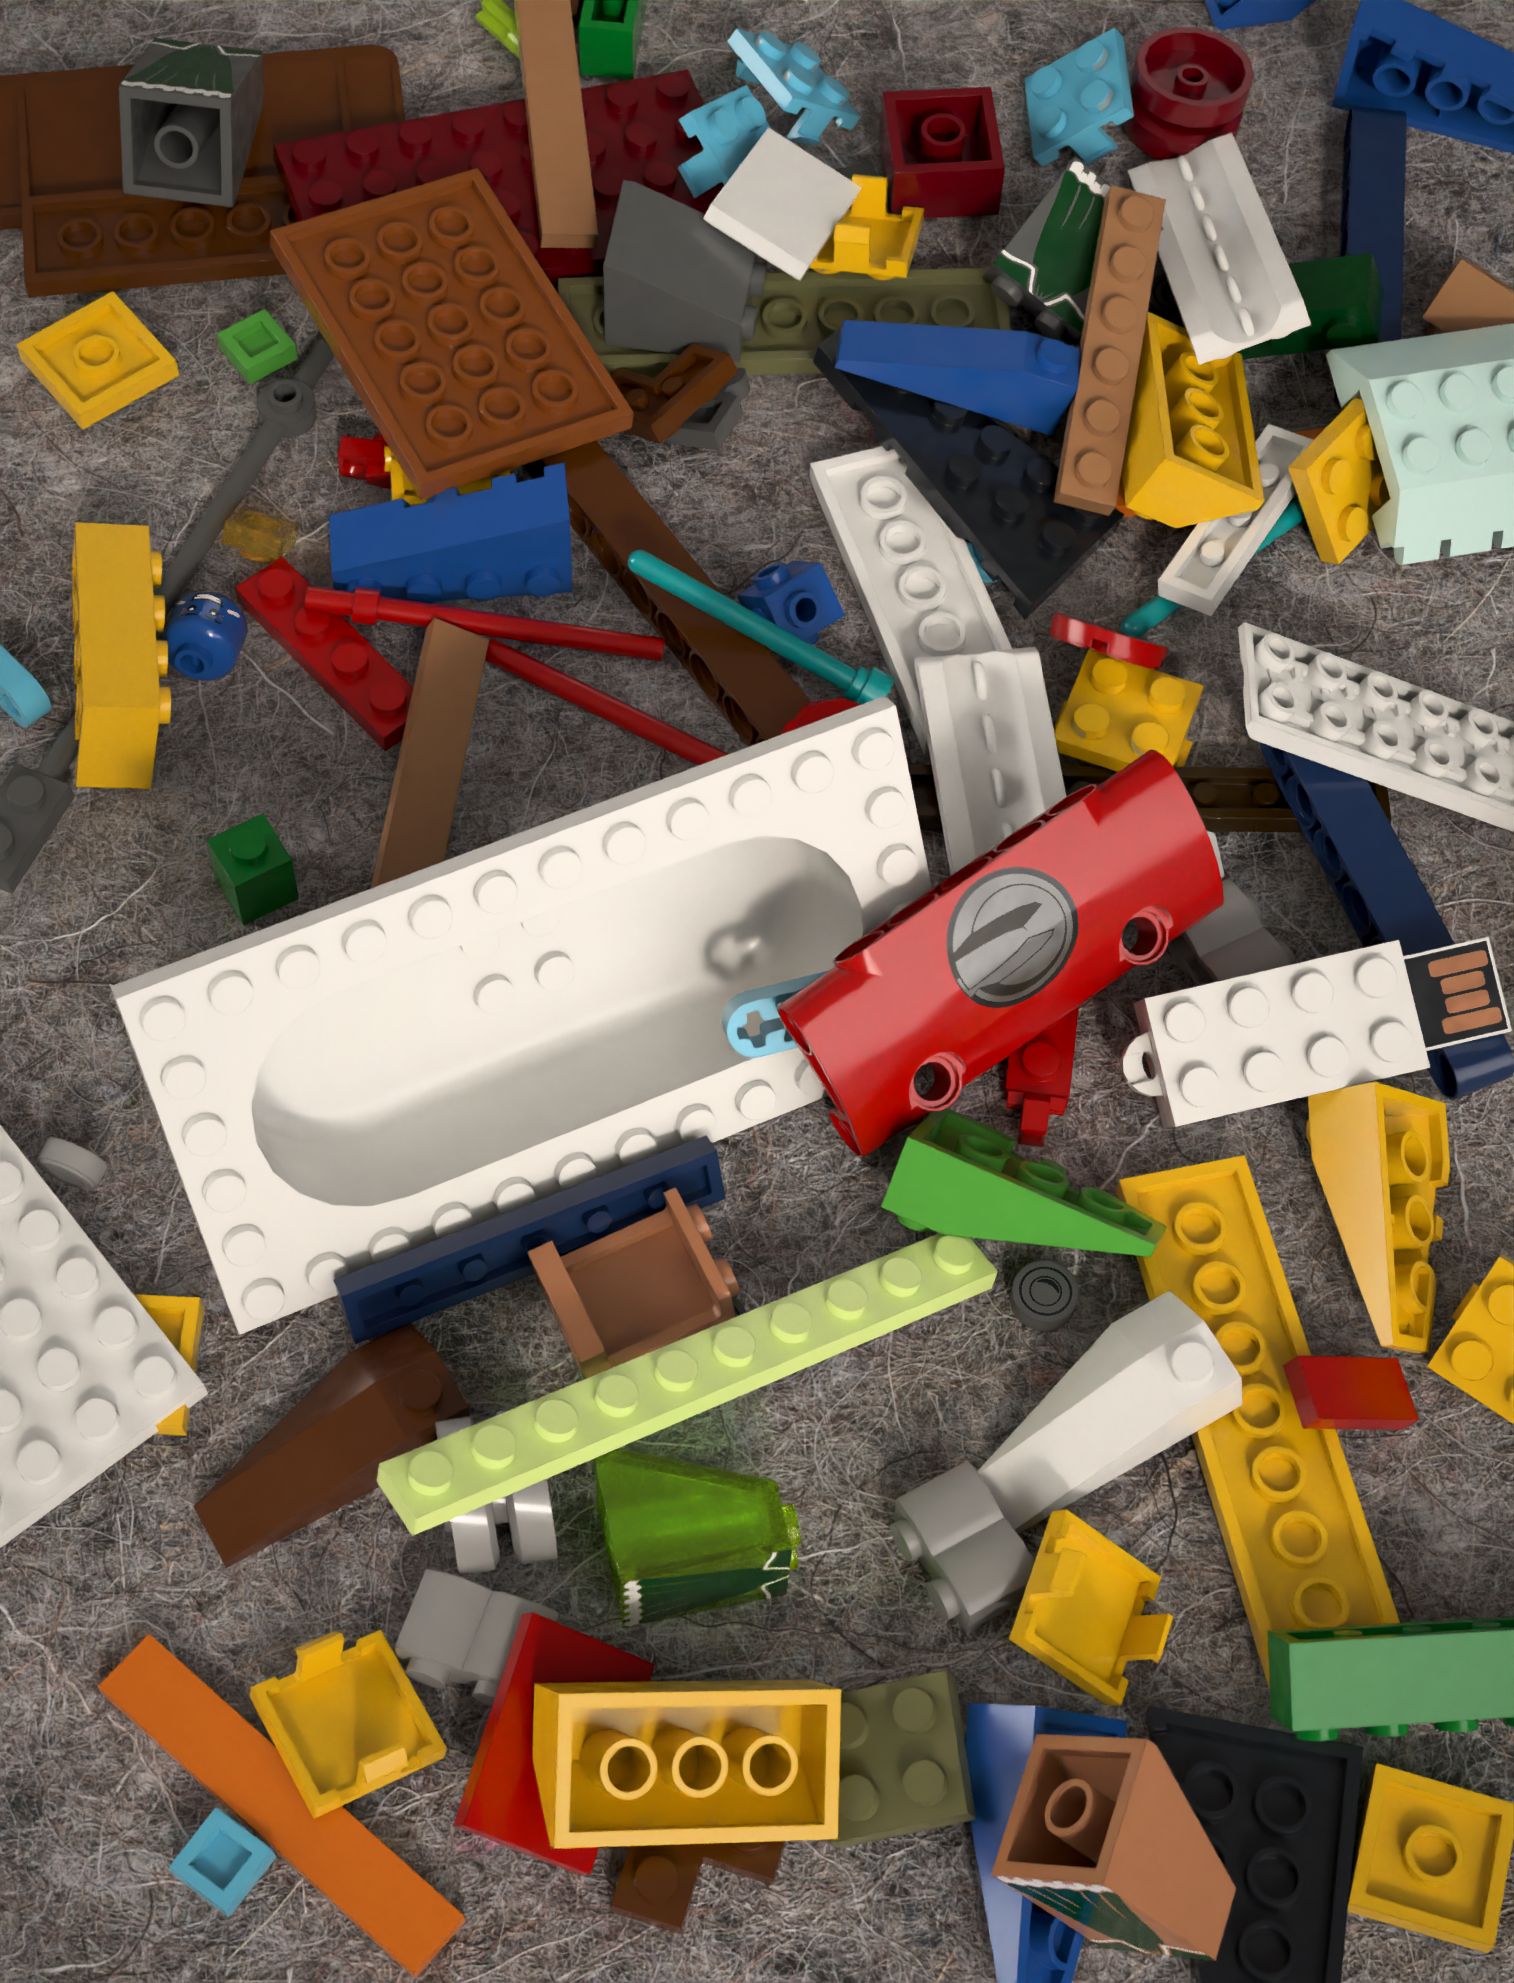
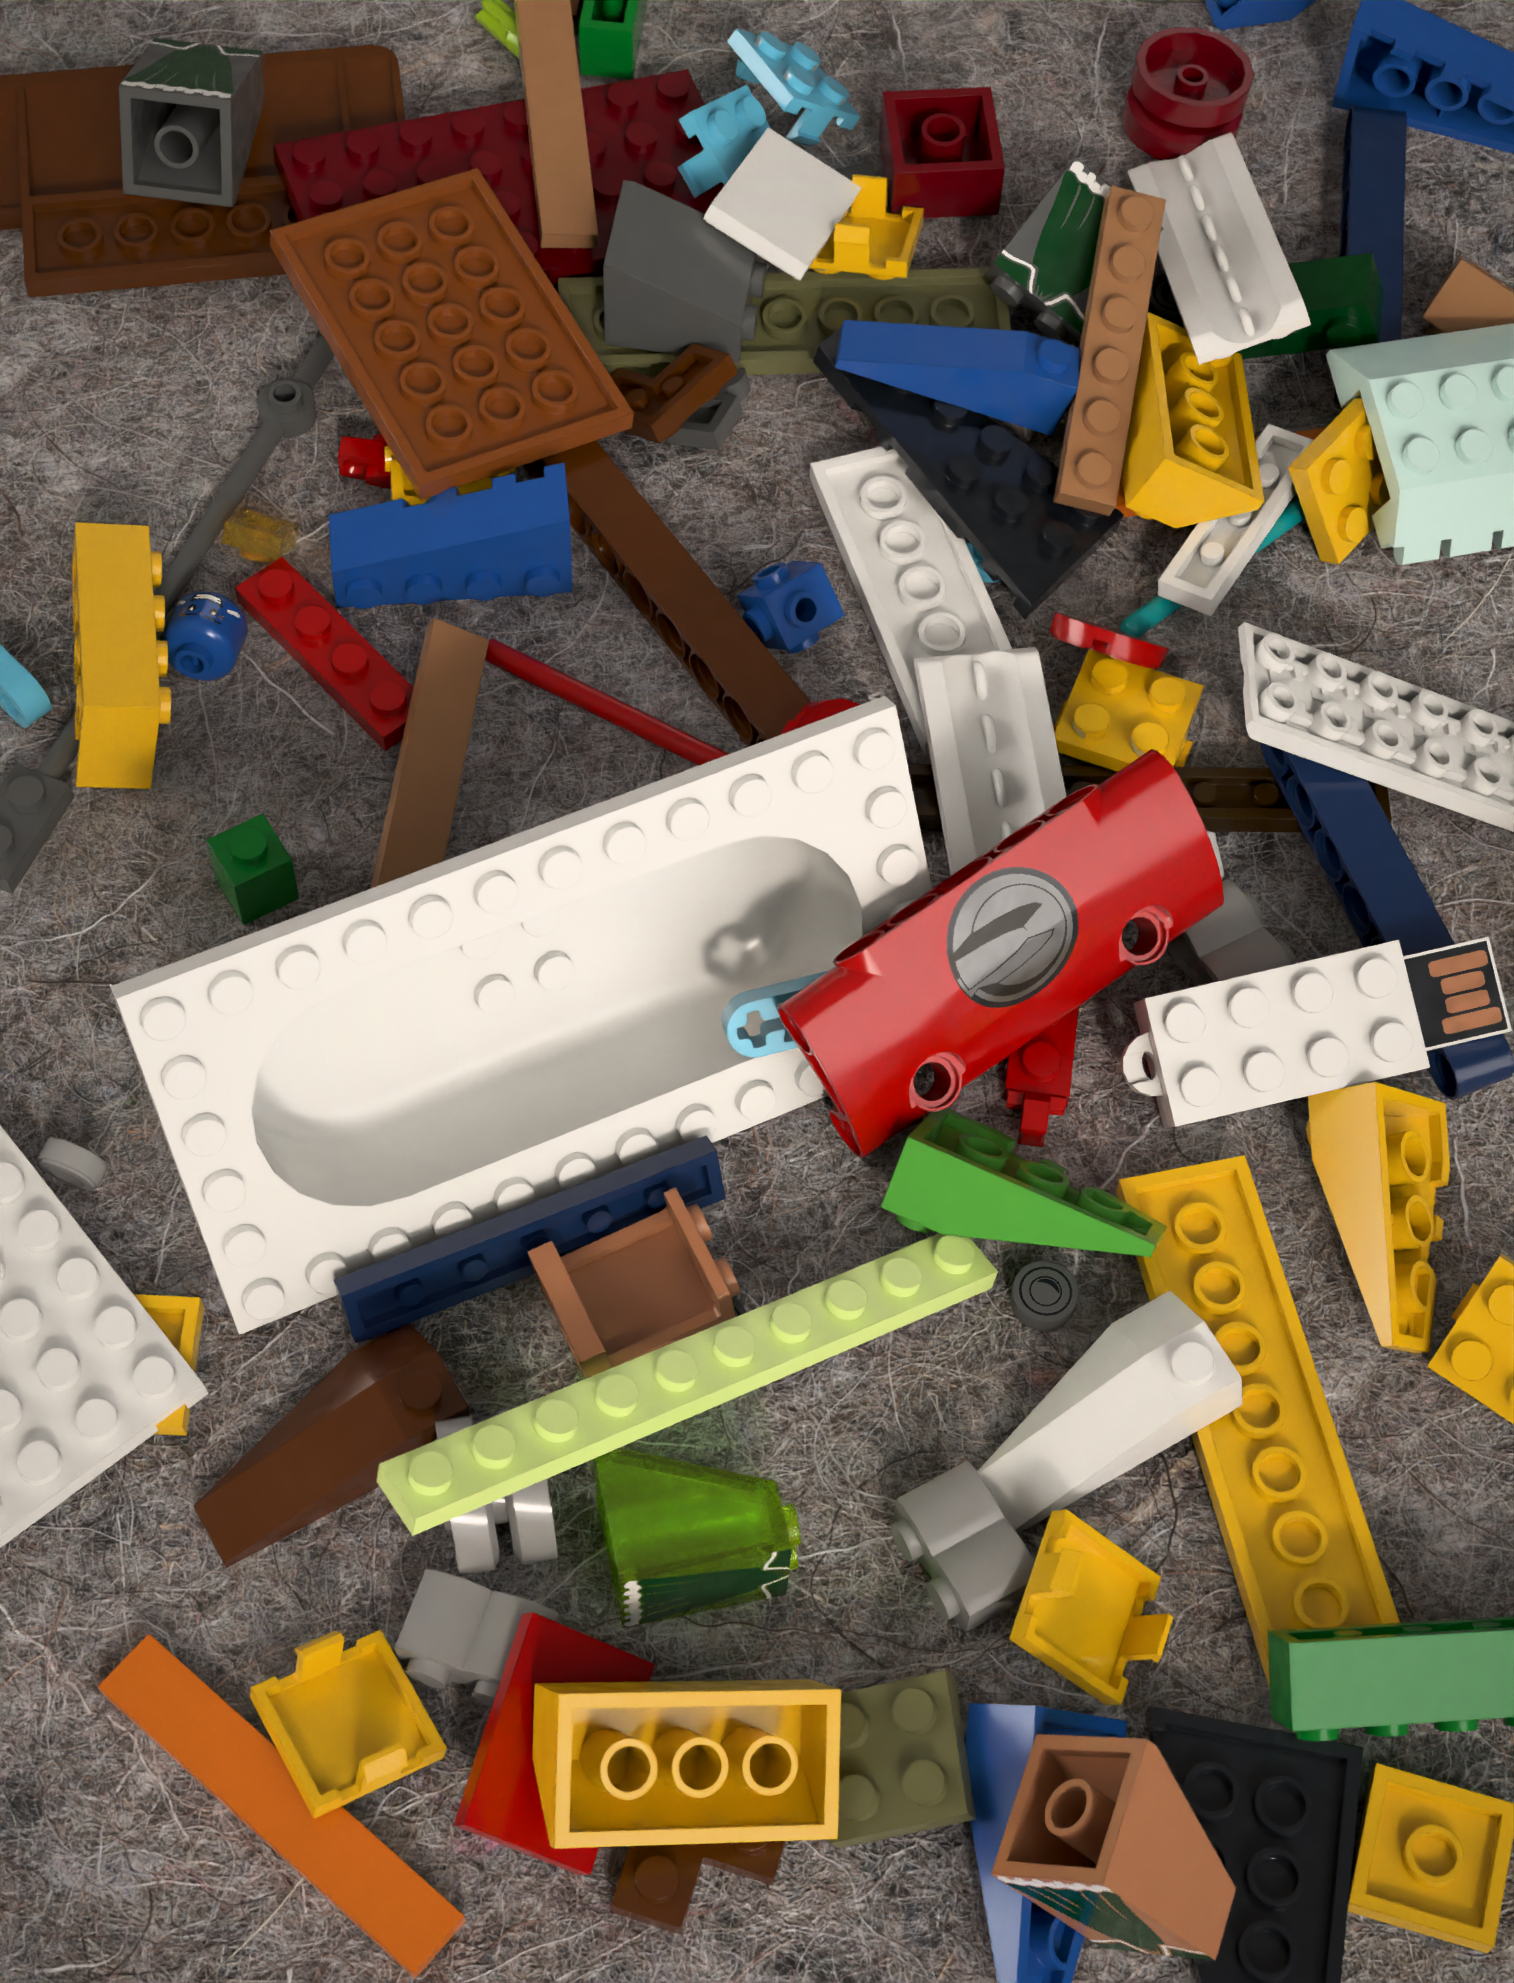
yellow plate [17,291,179,430] -> none
medium azure plate [168,1807,276,1918] -> none
bright green plate [217,309,298,385] -> none
red bar [304,585,665,662] -> none
teal piece [628,550,895,704] -> none
medium azure piece [1025,27,1134,167] -> none
red tile [1283,1355,1419,1430] -> none

